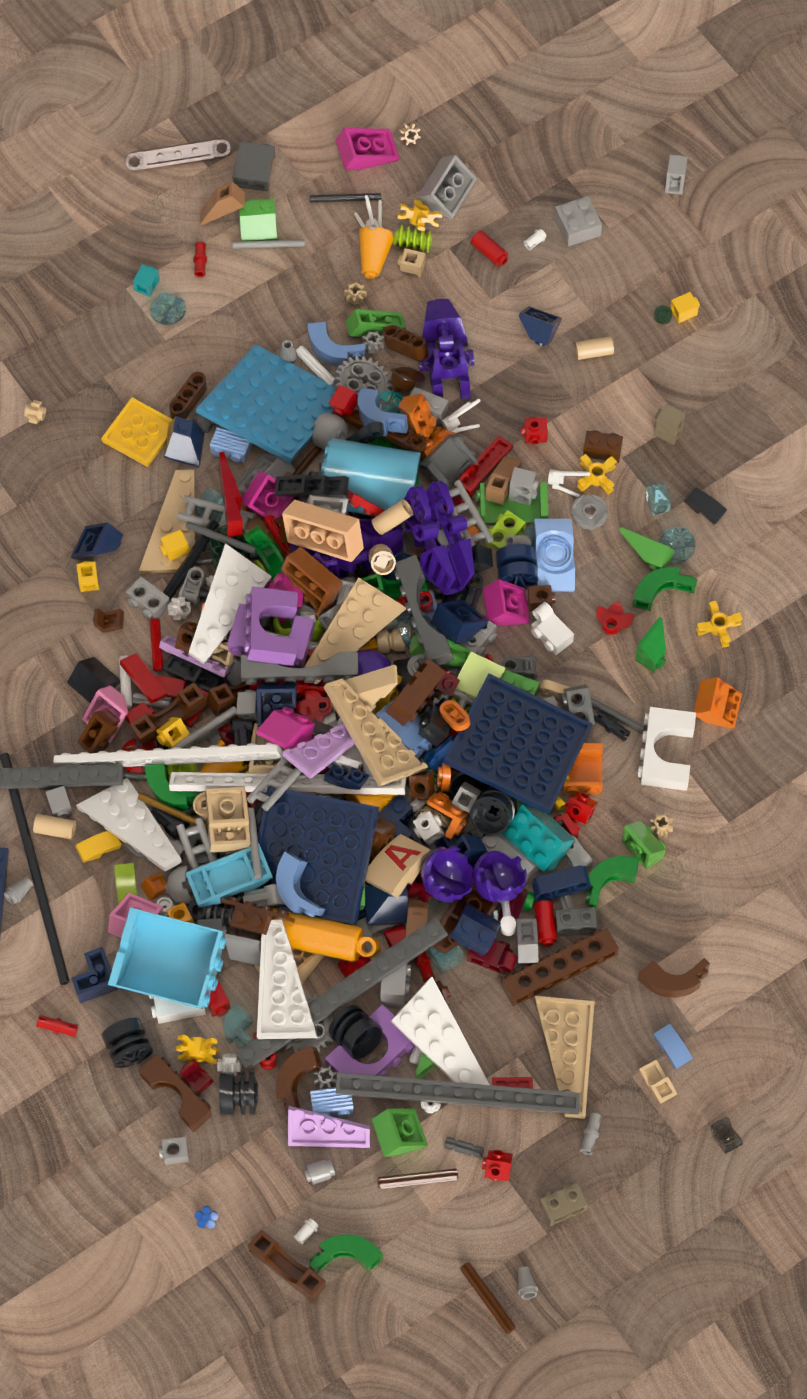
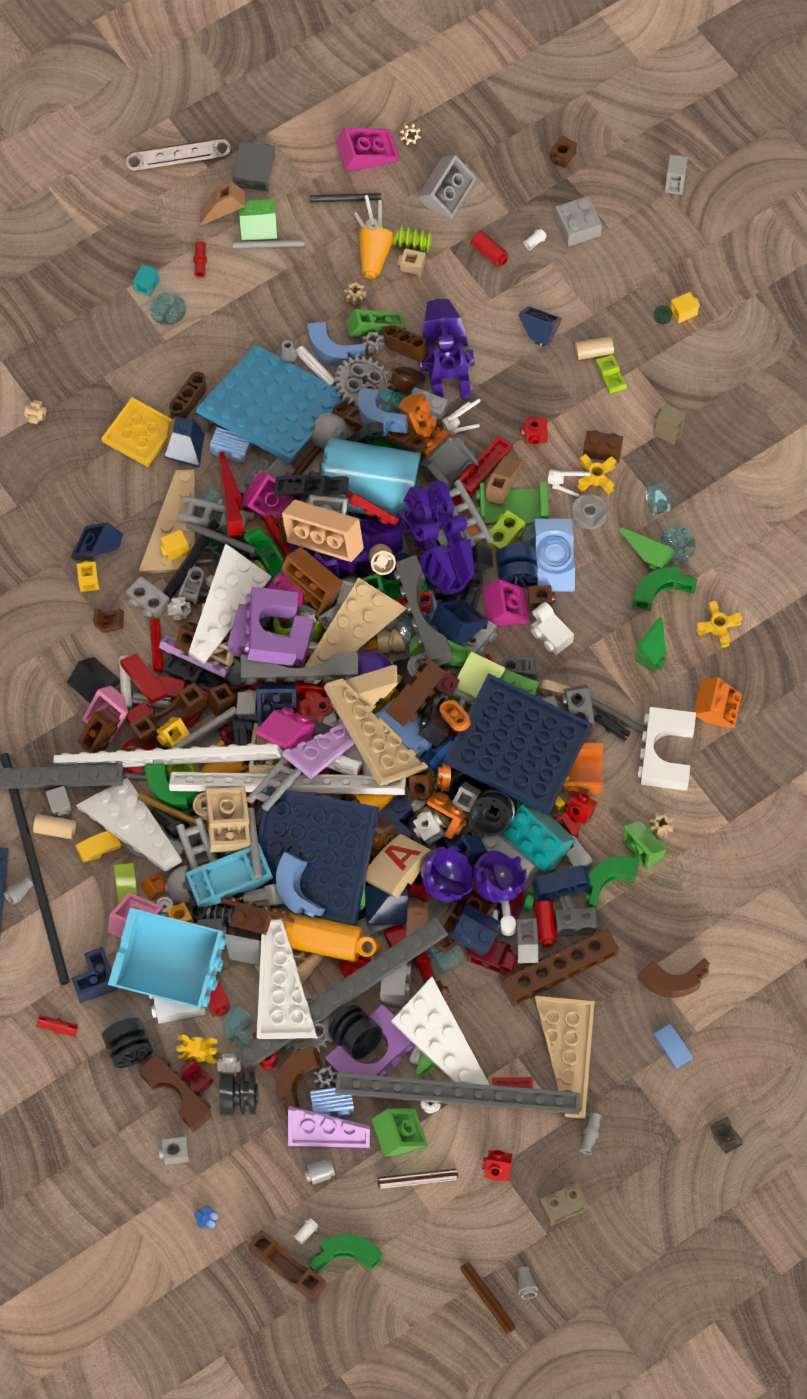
dark blue slope [324,764,369,790] -> none
red brick [329,385,358,417] -> none
tan pin [372,499,413,535] -> none
yellow pin [397,199,442,231] -> none
dark grey axle [444,1137,484,1159] -> none
light grey cone [505,534,531,546] -> none
light grey brick [509,467,539,506] -> none
red plate [596,601,634,635] -> none
tan slope [638,1059,677,1104] -> none
black slope [684,488,727,525] -> none
none -> reddish brown brick [550,135,577,168]
none -> lime slope [596,354,627,394]

